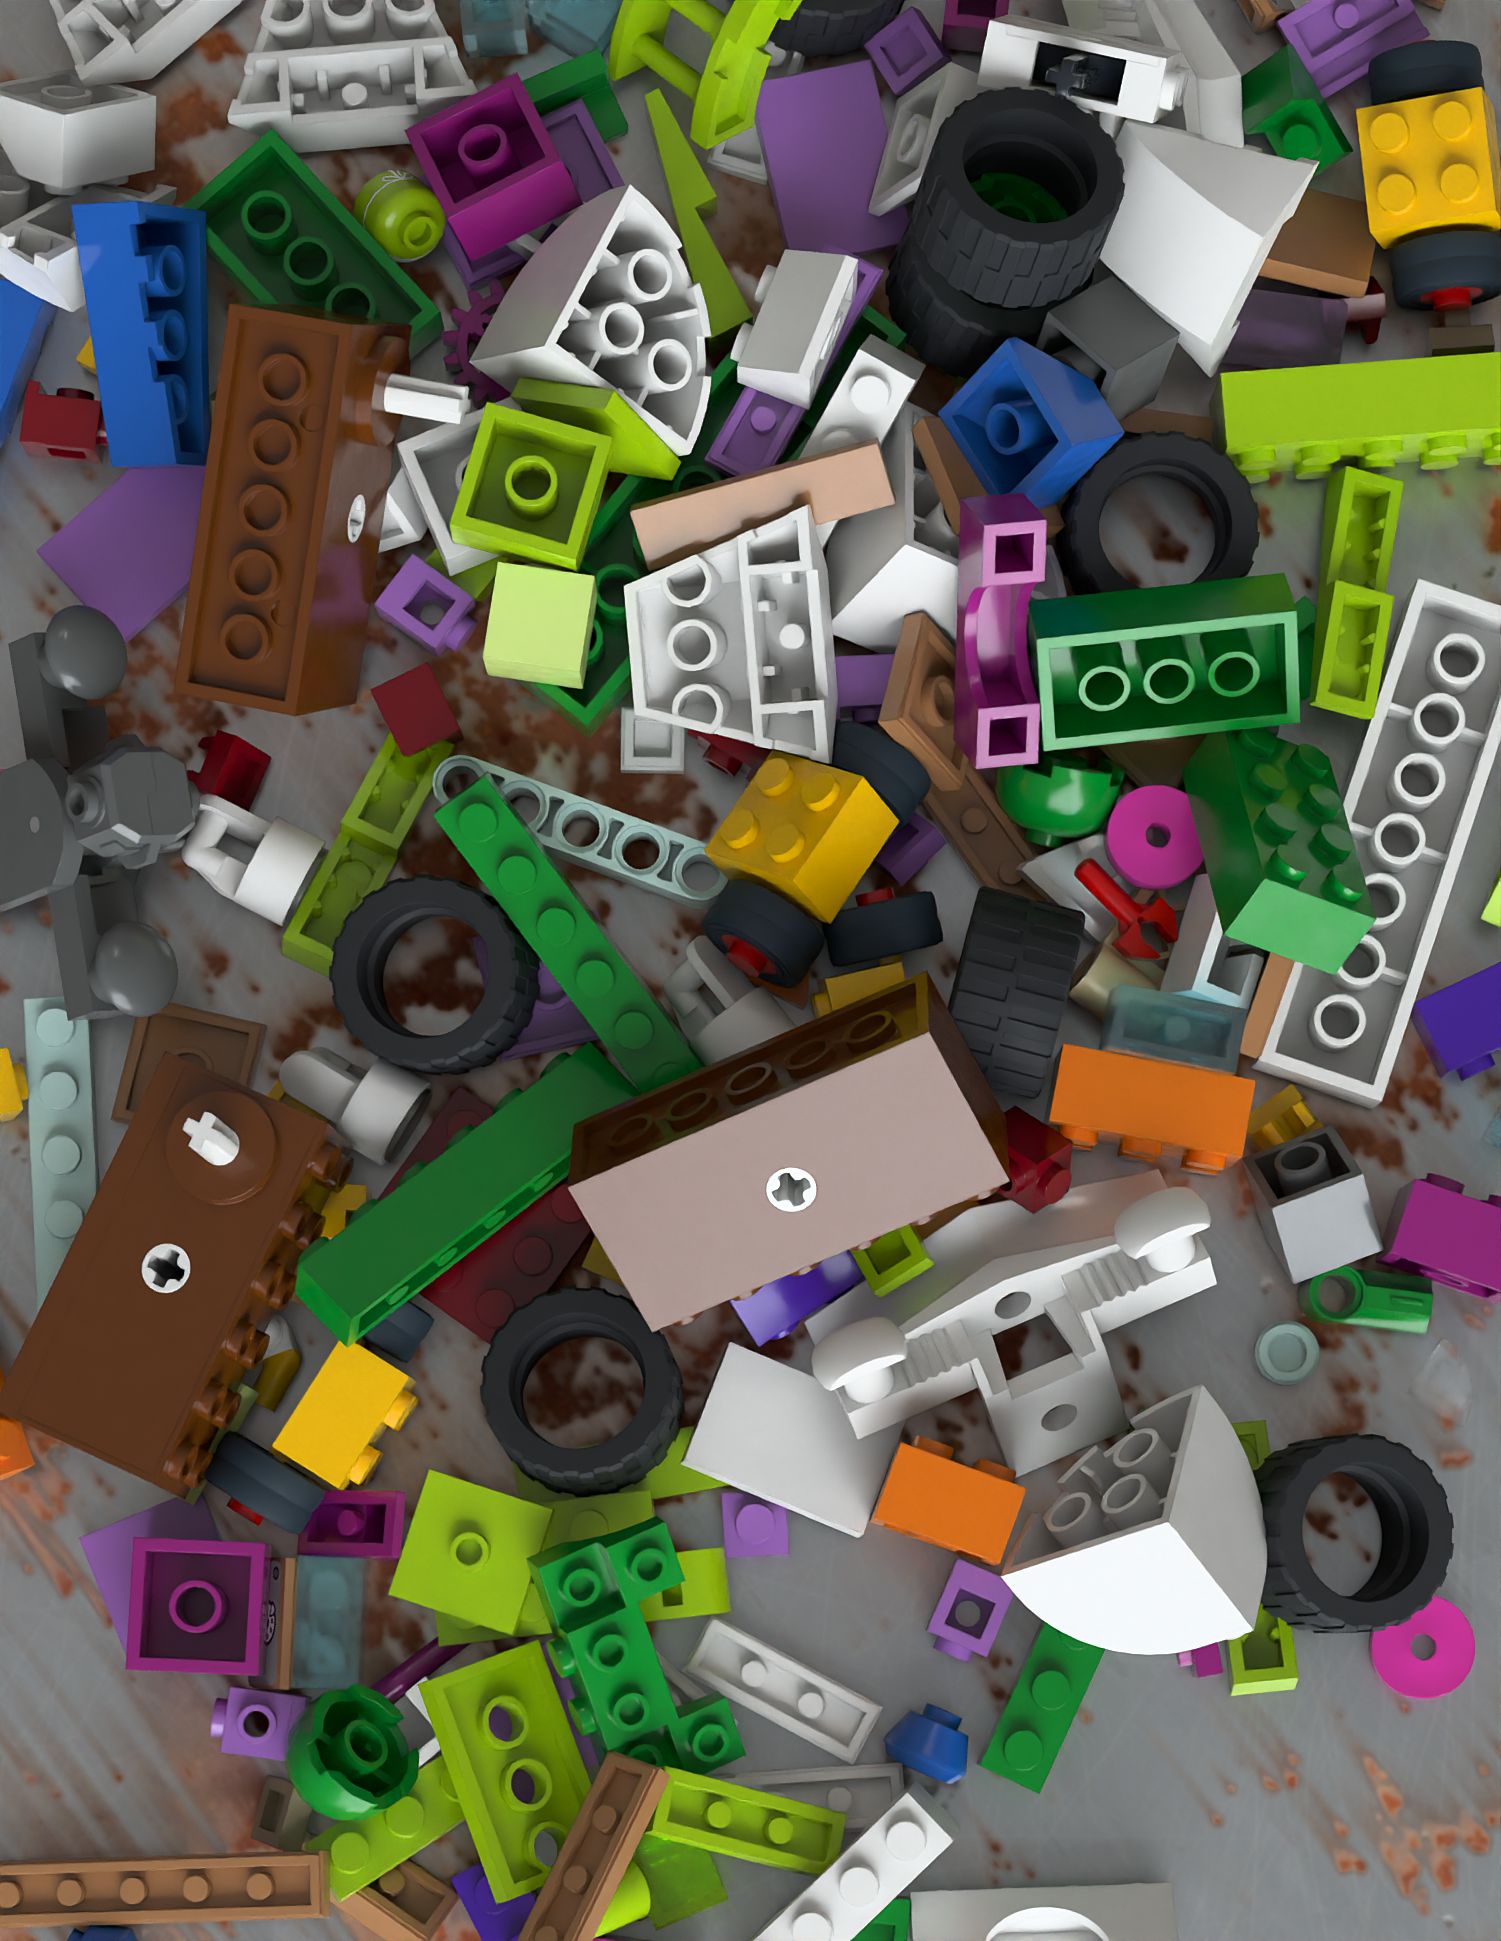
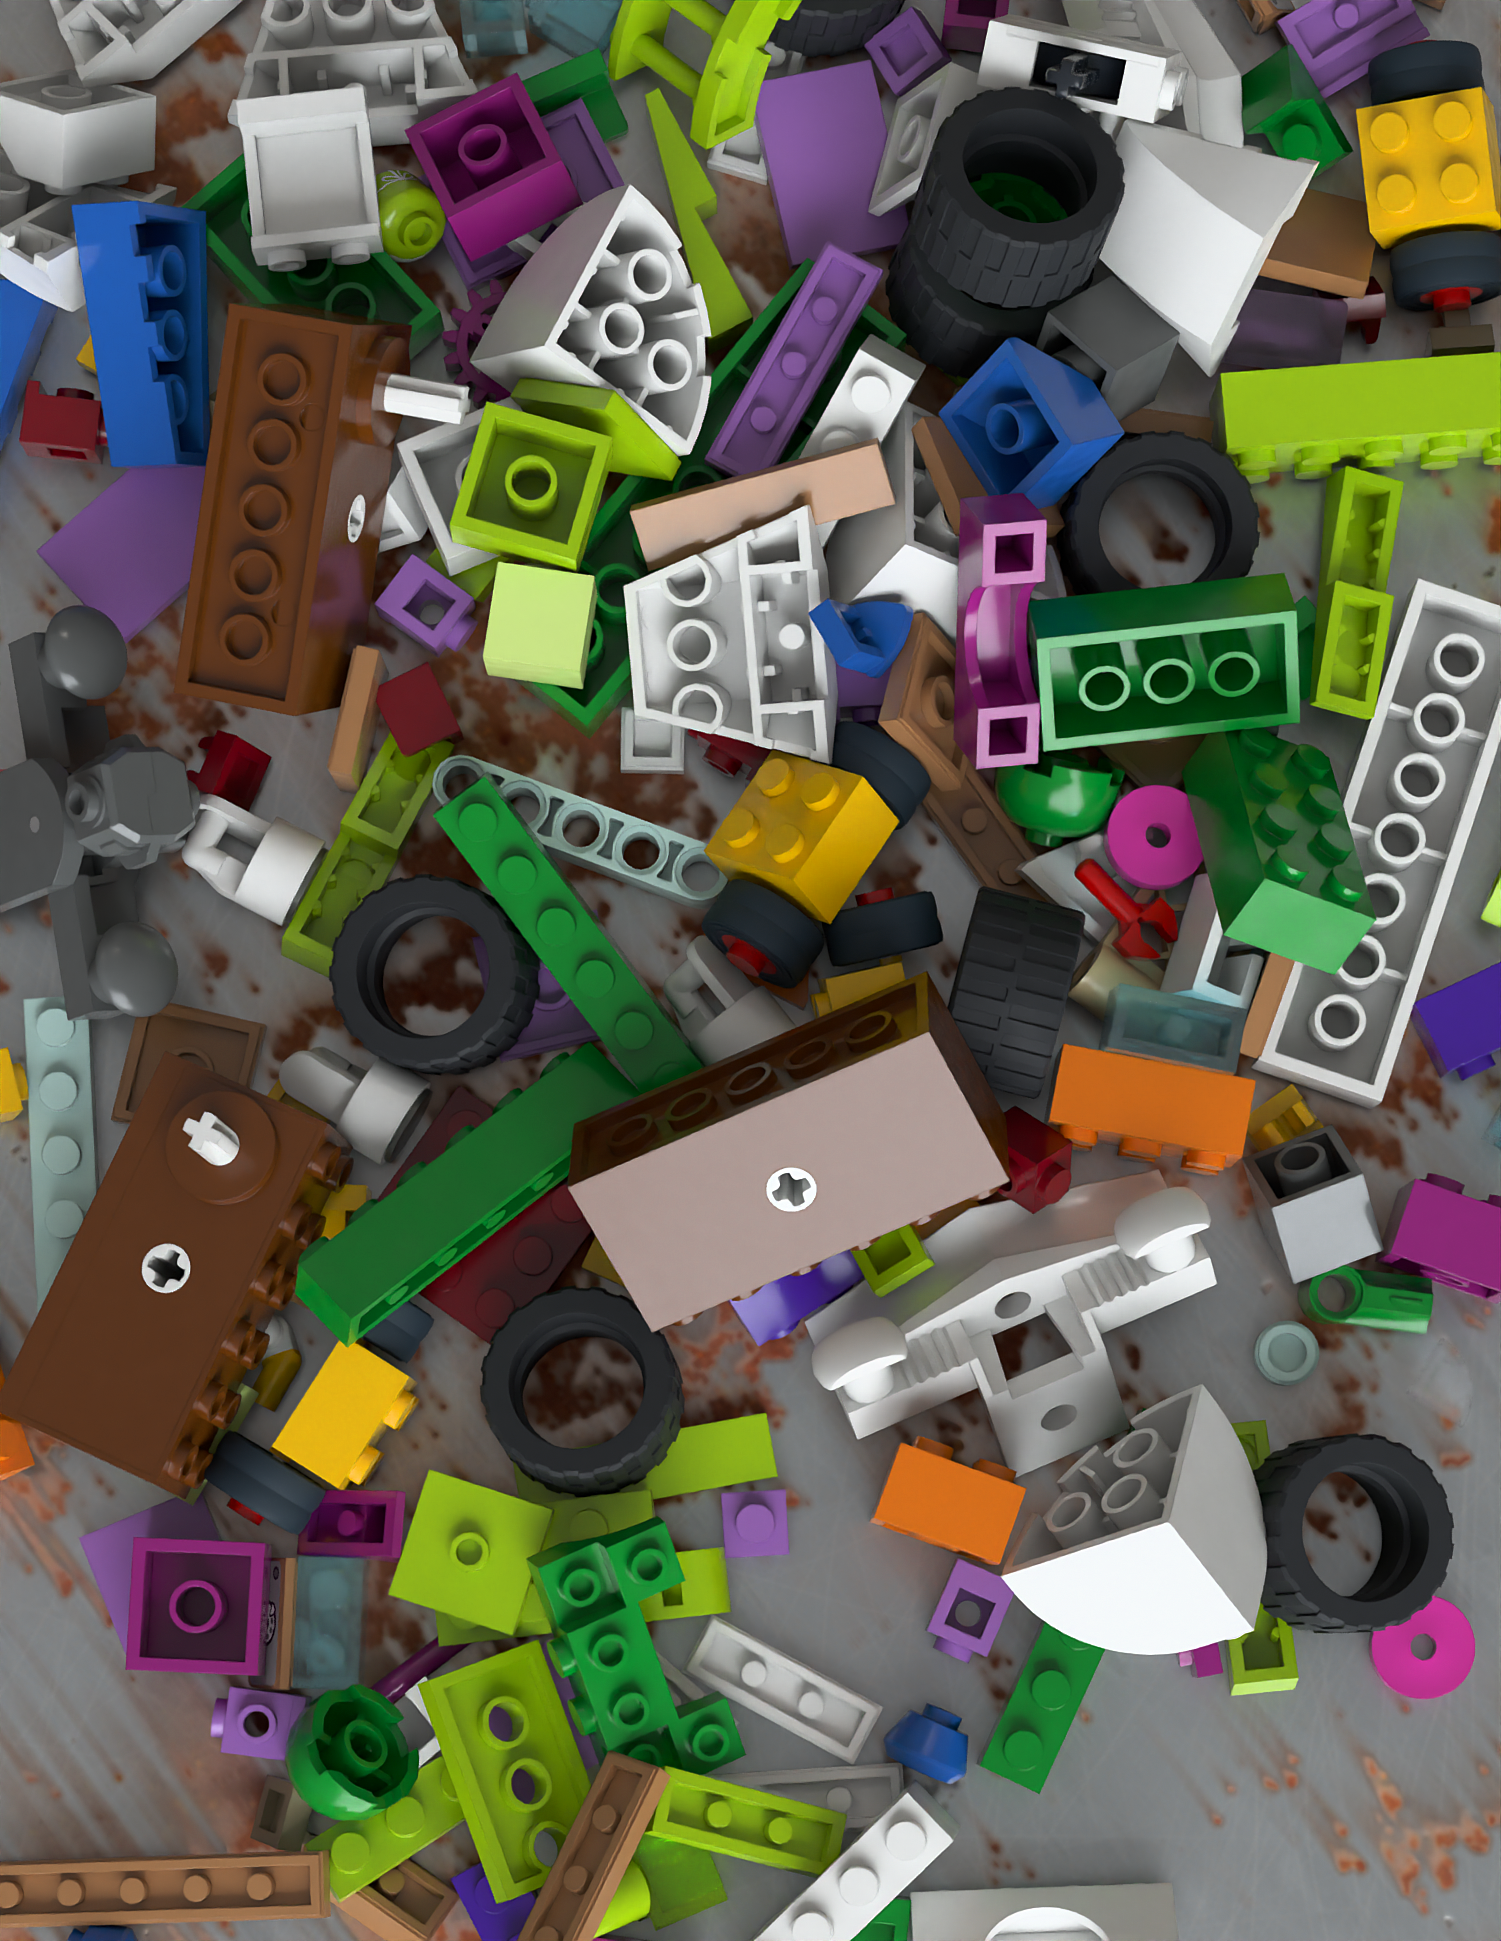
white tile [680,1342,906,1538] -> none
white slope [730,249,858,410] -> none
medium lavender plate [872,812,947,887] -> none
none -> white panel [236,86,384,272]
none -> medium nougat tile [327,645,389,794]
none -> blue tile [808,598,914,678]

